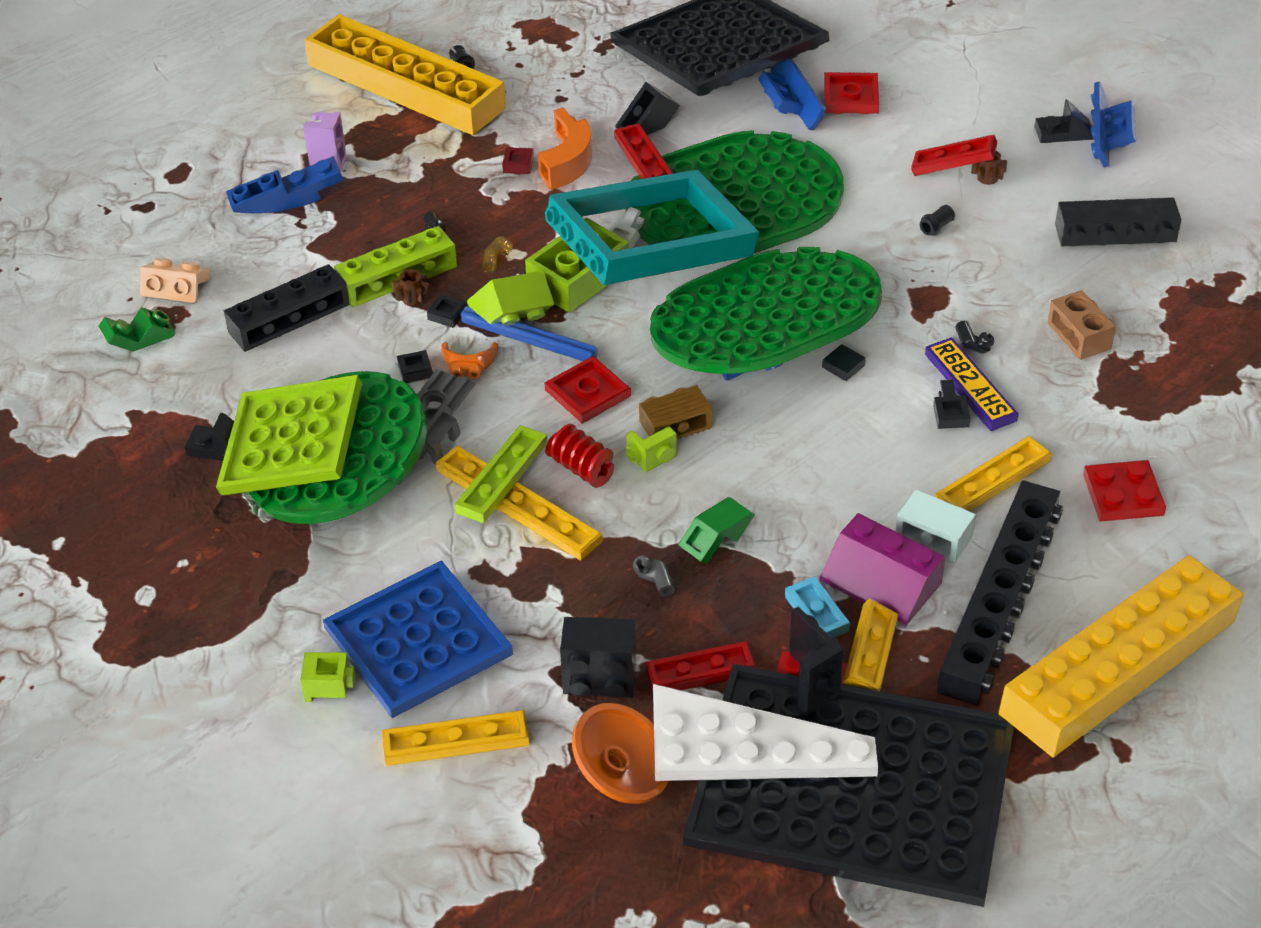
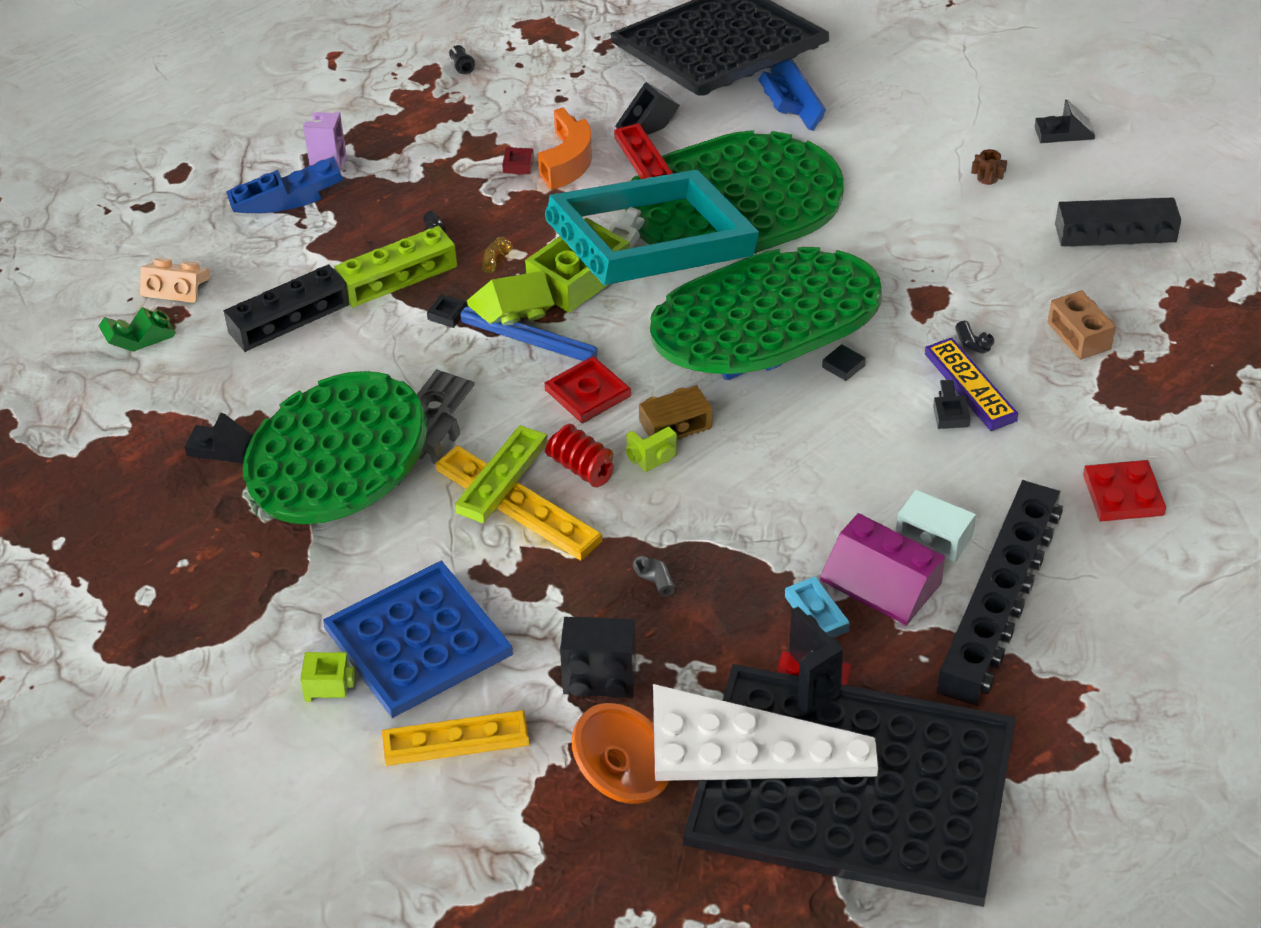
lime plate [216,375,362,496] -> none
yellow brick [305,14,506,135] -> none
reddish brown gear [393,269,430,306] -> none
black tile [396,350,433,383] -> none
orange helmet [441,342,498,379] -> none
red tile [645,641,756,692] -> none
green slope [678,497,755,564] -> none
red plate [824,72,879,115] -> none
yellow tile [843,598,899,691] -> none
red tile [911,135,998,176] -> none
black pin [919,205,955,236] -> none
yellow tile [935,436,1052,512] -> none
yellow brick [998,555,1244,758] -> none
blue bracket [1091,81,1136,167] -> none

